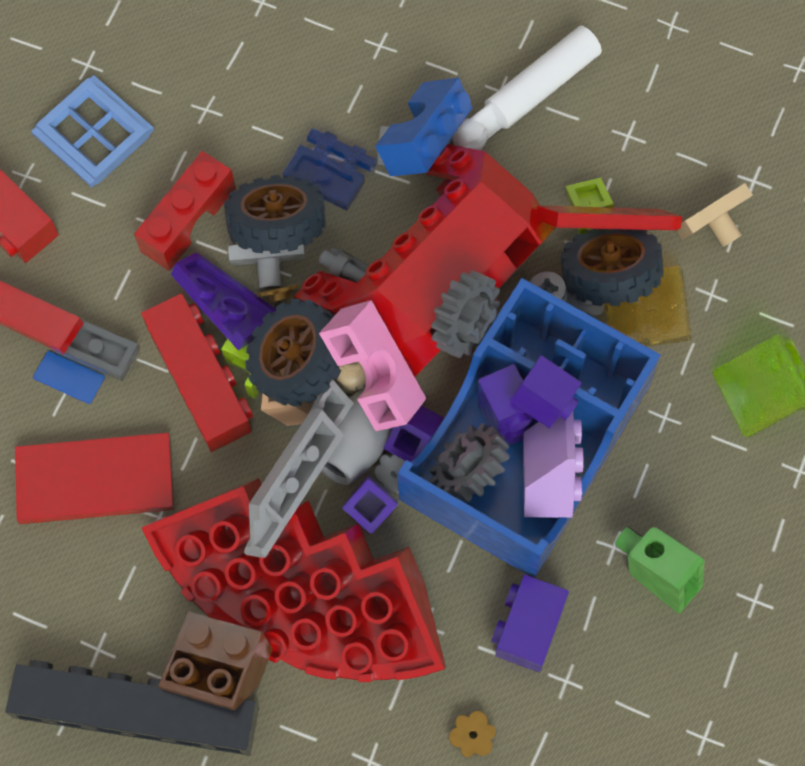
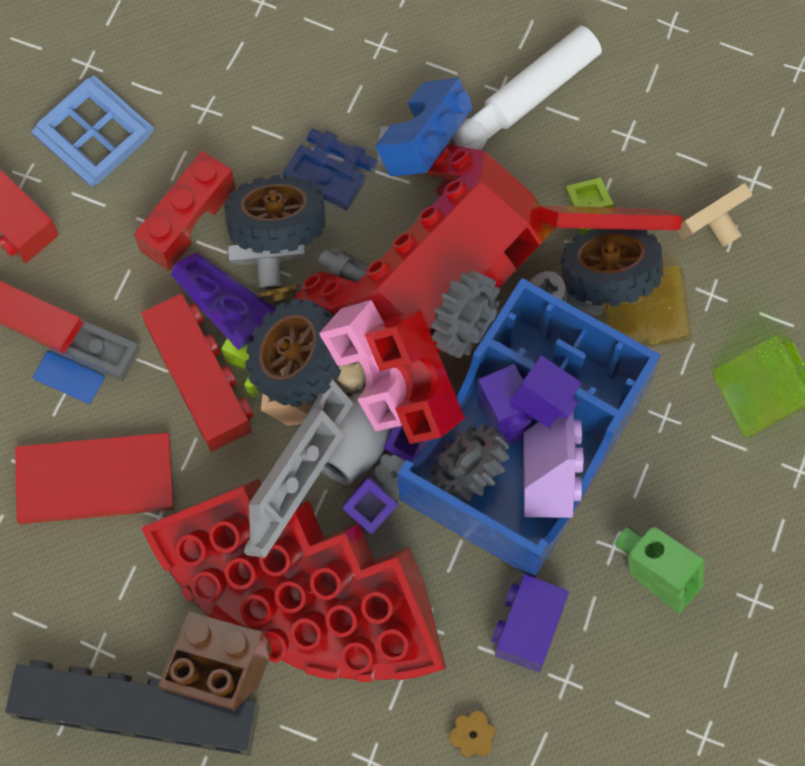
none -> red arch [365,309,465,444]

